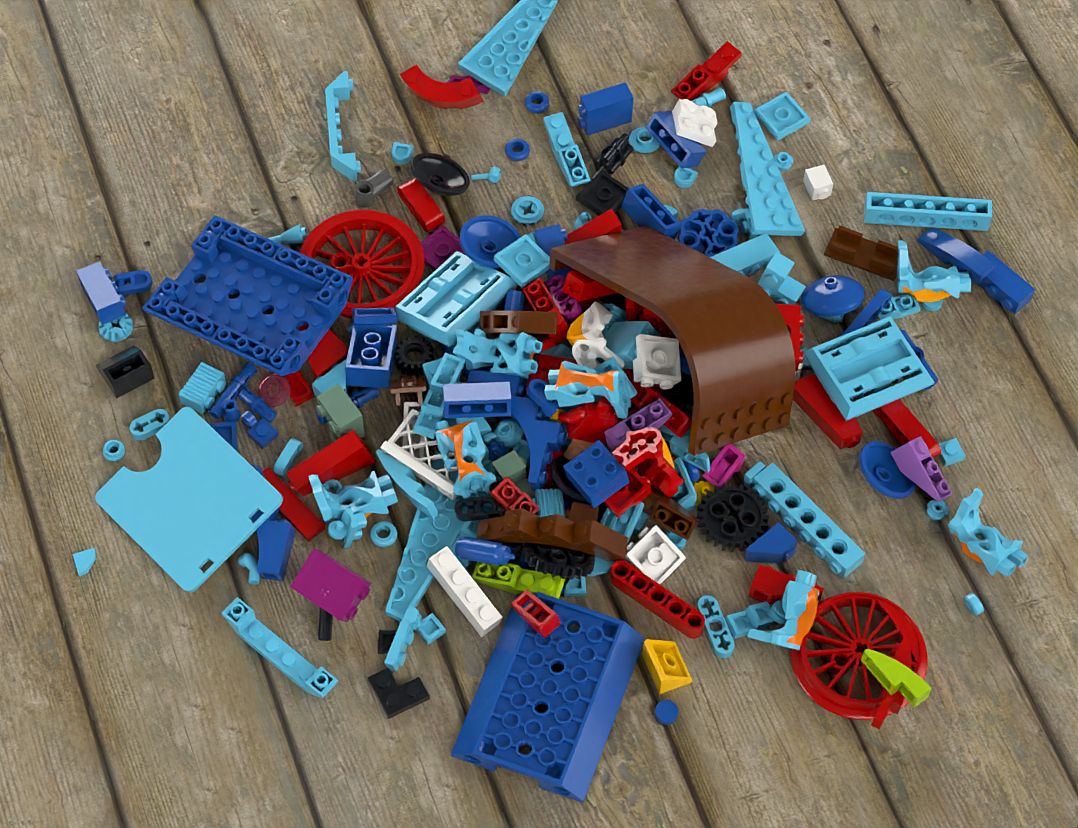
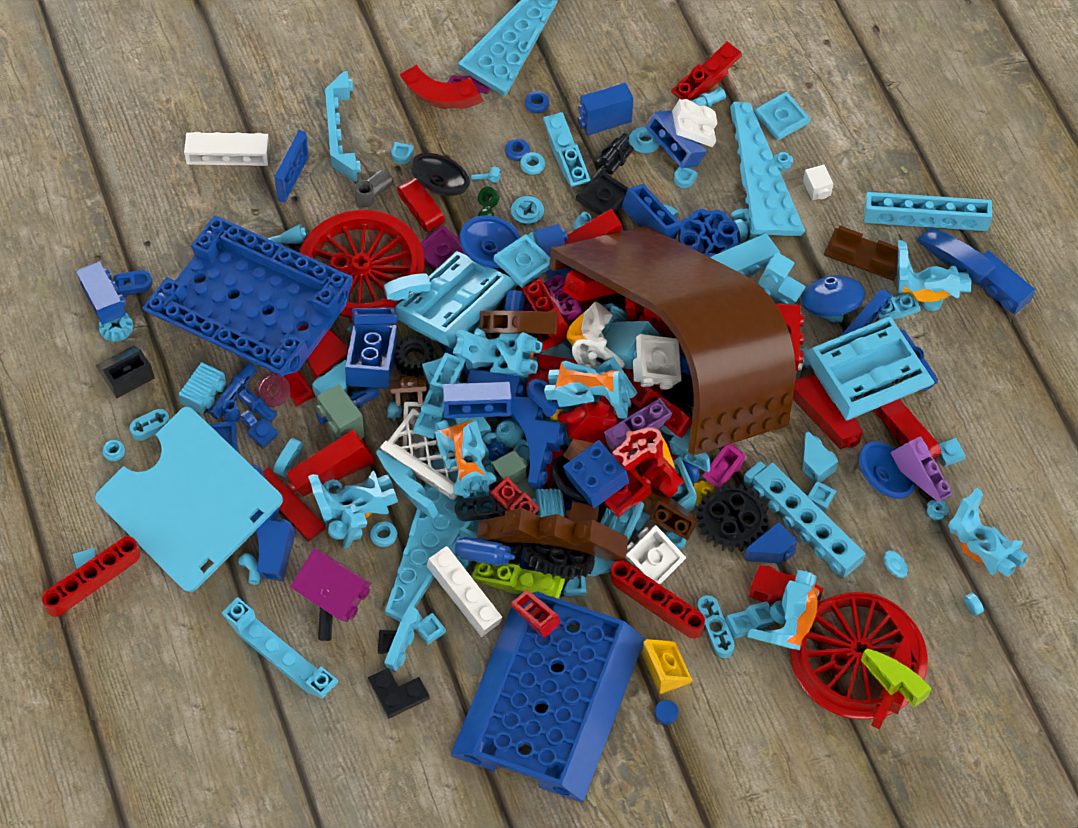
none -> red beam [42,536,140,617]
none -> white brick [184,132,270,166]
none -> blue tile [274,130,309,203]
none -> medium azure slope [384,273,431,301]
none -> medium azure plate [386,401,402,421]
none -> dark green plate [478,186,500,216]
none -> medium azure piece [520,152,545,175]
none -> medium azure tile [734,219,748,244]
none -> medium azure slope [802,431,838,484]
none -> medium azure plate [808,481,837,512]
none -> medium azure piece [883,550,908,578]

